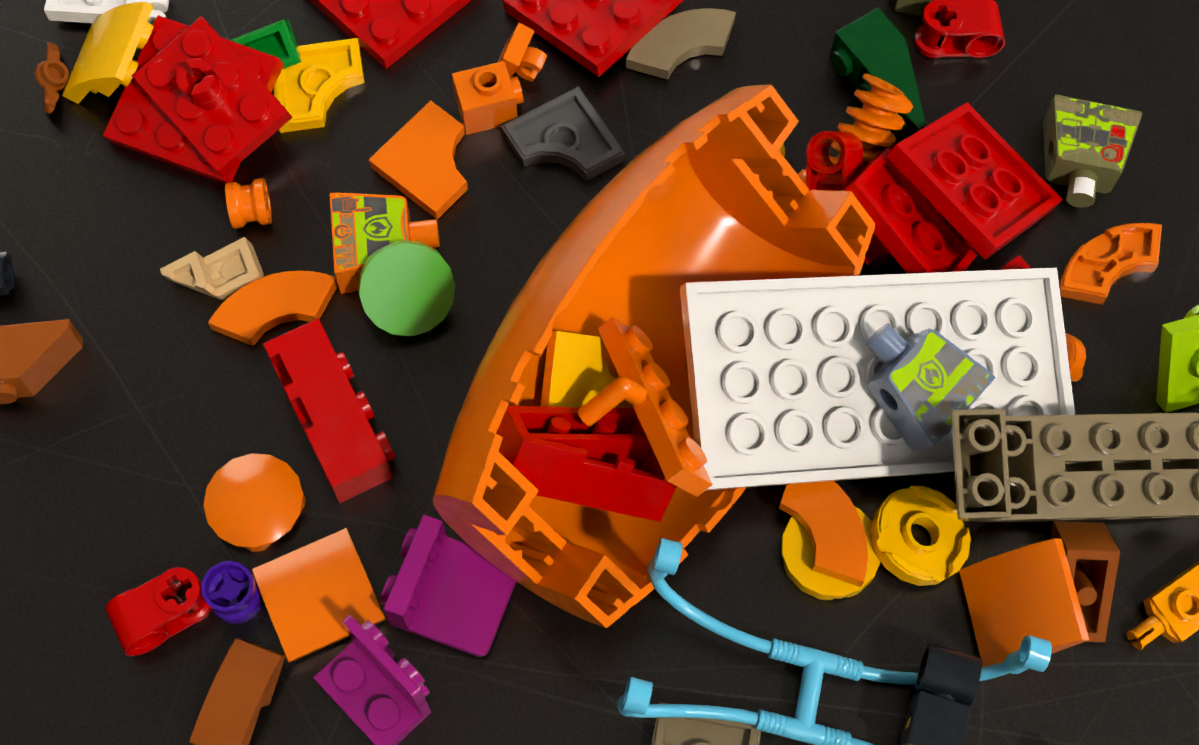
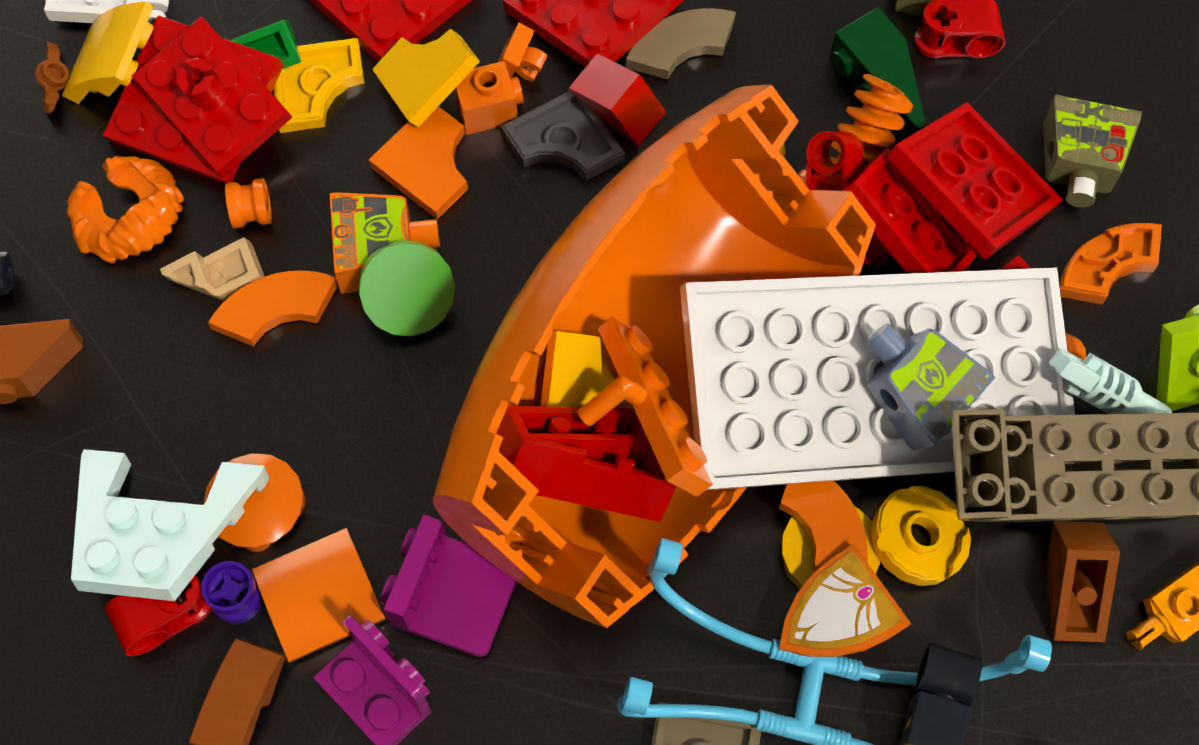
red wedge [263,318,396,504] -> none
orange slope [959,538,1089,667] -> none
none -> orange piece [66,156,184,264]
none -> light aqua wing [71,449,270,601]
none -> yellow tile [372,29,480,128]
none -> red slope [568,54,666,148]
none -> shield [779,544,911,657]
none -> light aqua hinge [1049,348,1172,414]

